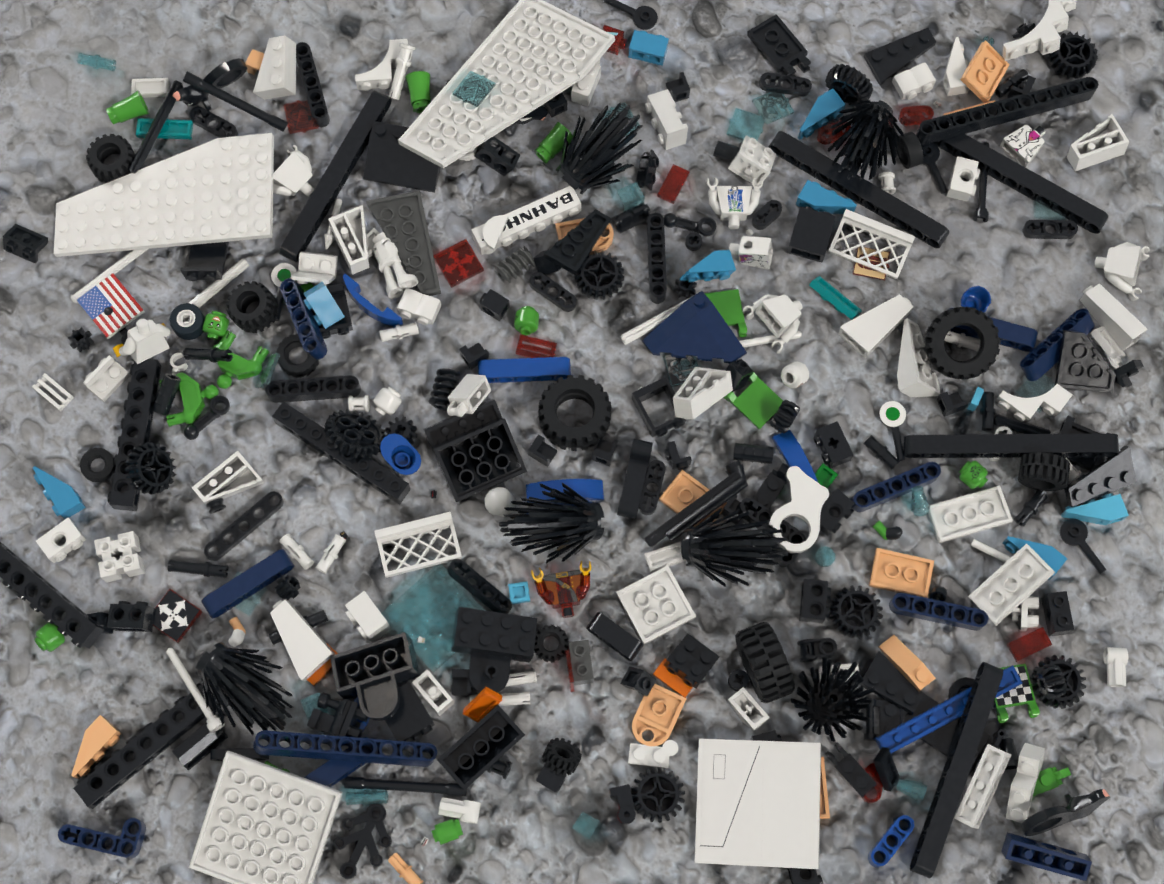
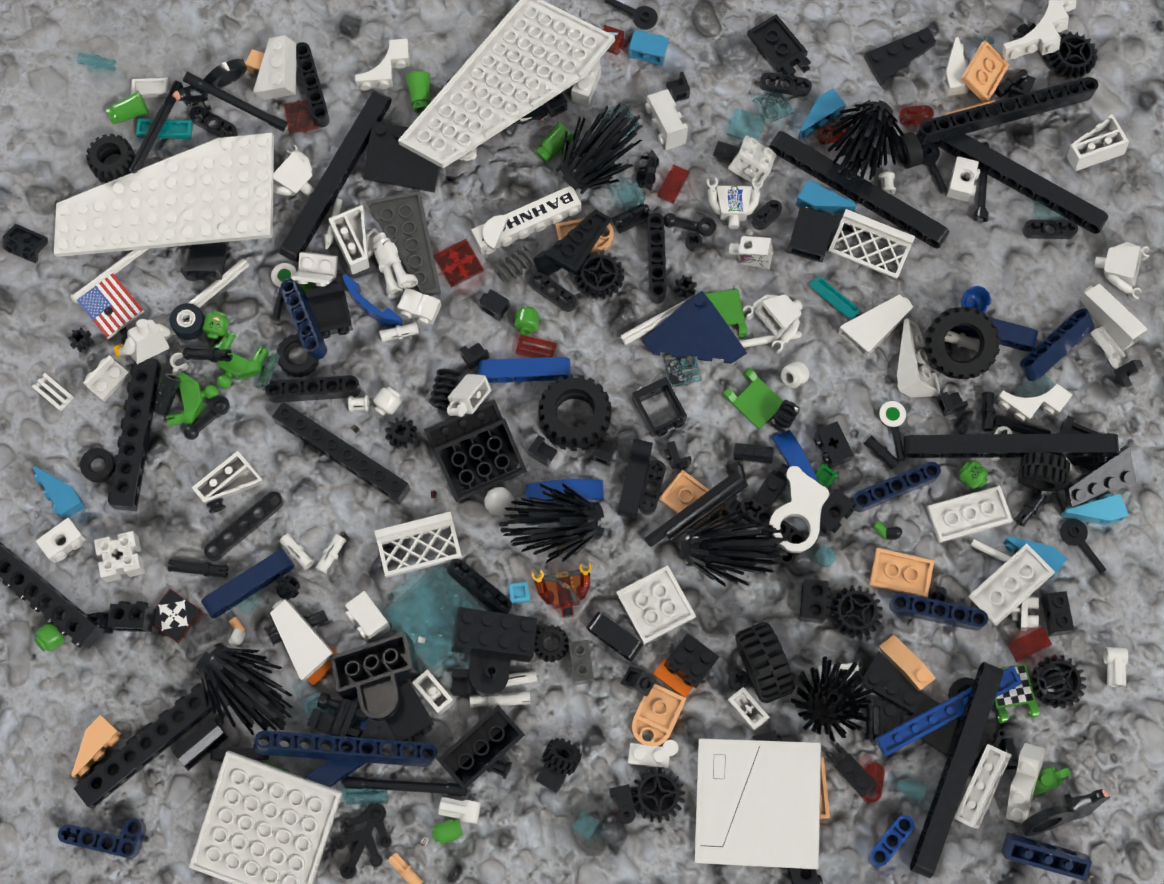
black gear [124,442,177,495] -> none
white piece [166,648,225,733] -> none
black tyre [226,281,279,333] -> none
dark azure brick [303,282,345,329] -> none
black gear [324,409,386,458] -> none
blue piece [380,434,421,475] -> none
white pin [388,43,416,100] -> none
clear light blue piece [453,71,496,107] -> none
orange tile [463,687,502,722] -> none
black brick [474,136,520,176] -> none
clear red piece [565,650,575,692] -> none
white tile [644,541,687,573] -> none
white wedge [673,367,733,420] -> none
dark azure slope [680,250,736,282] -> none
black brick [725,359,754,392] -> none
black piece [797,638,837,662] -> none
black gear [825,64,873,105] -> none
tan piece [853,247,890,281] -> none
black plate [873,747,900,791] -> none
white brick [892,63,936,100] -> none
clear light blue cone [911,486,930,516] -> none
medium azure tile [967,387,984,411] -> none
white torso [999,125,1045,168] -> none
black plate [1054,330,1116,393] -> none

